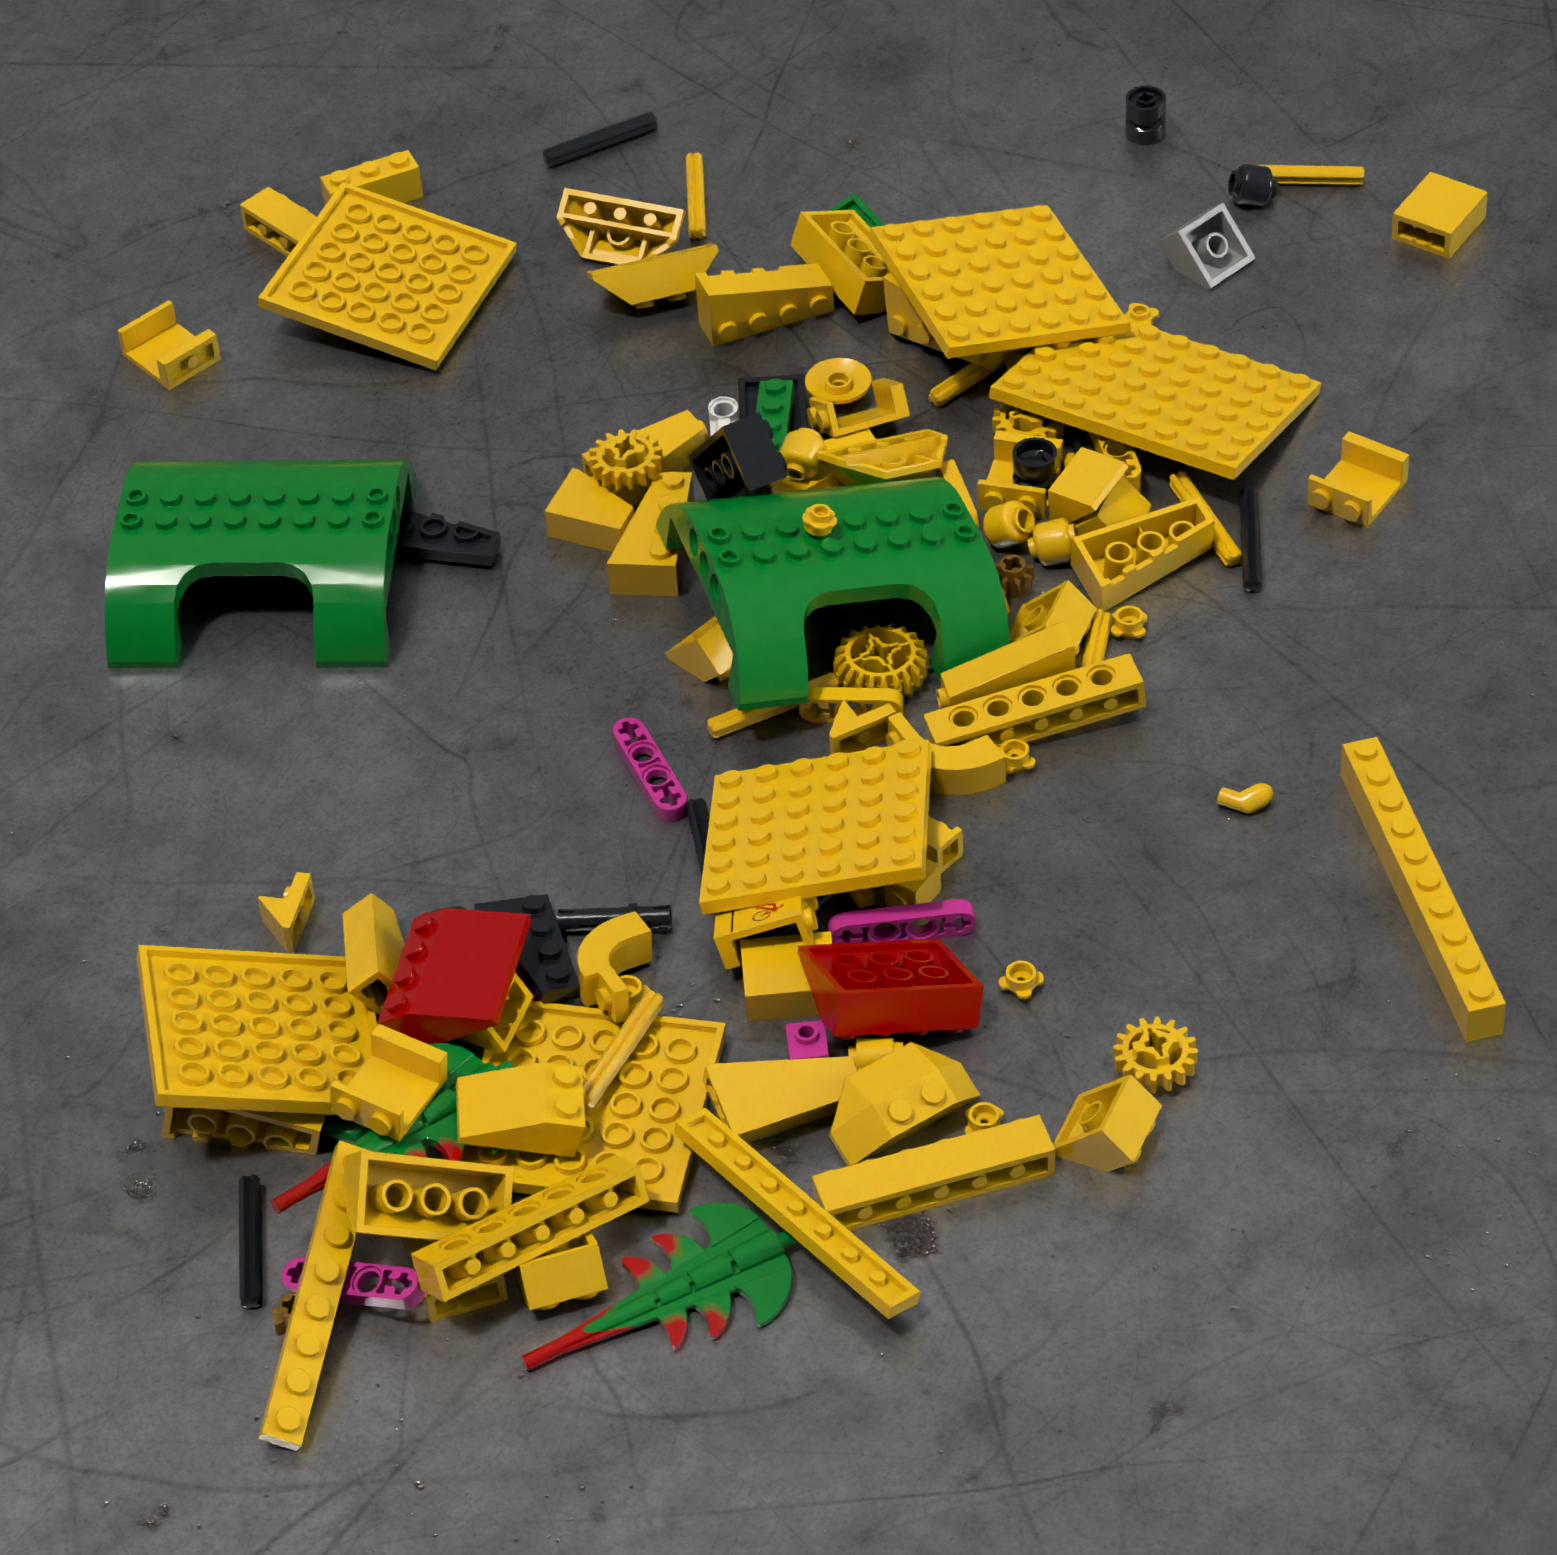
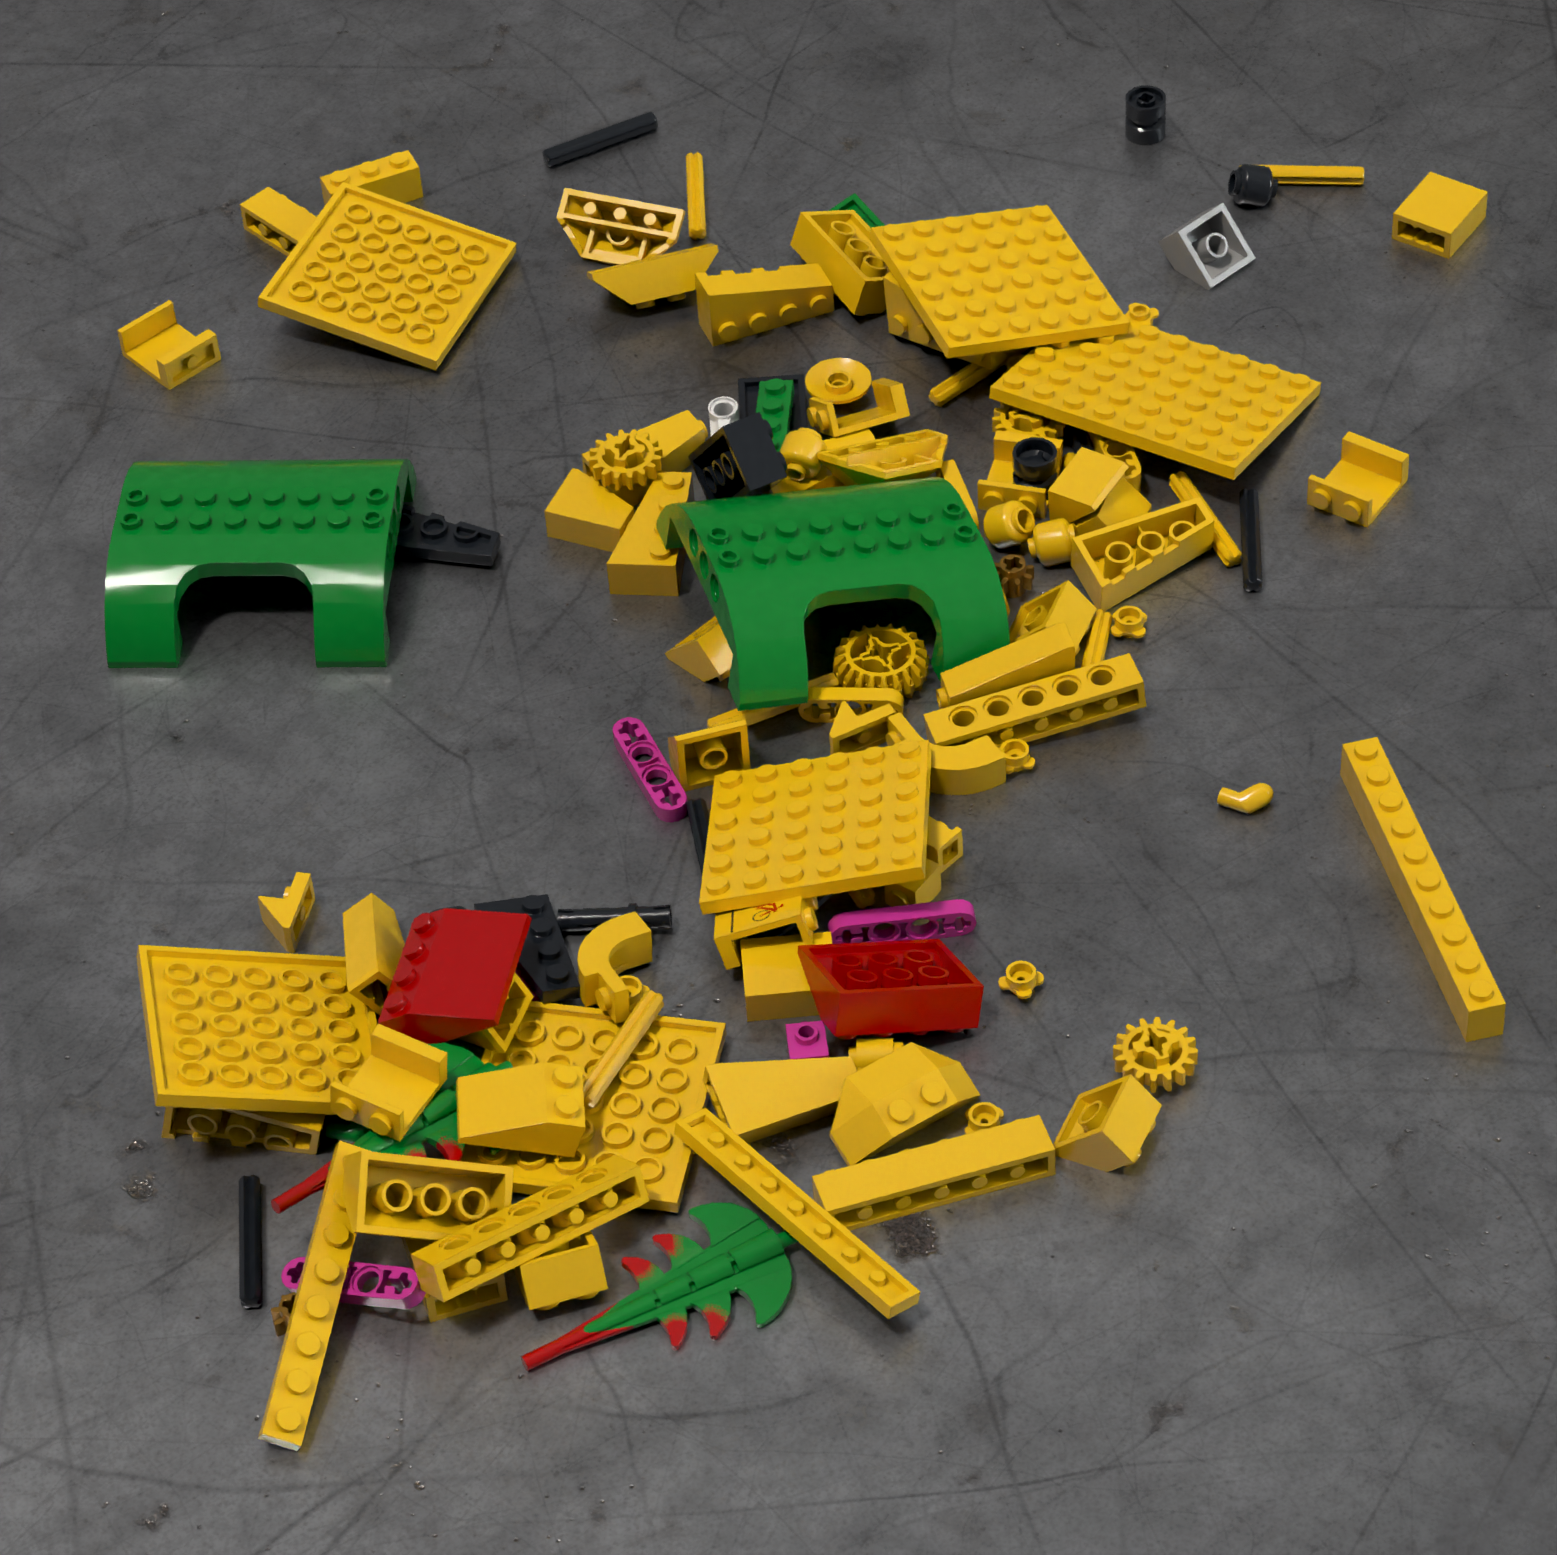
yellow plate [802,504,837,536] -> none
none -> yellow slope [668,720,751,792]

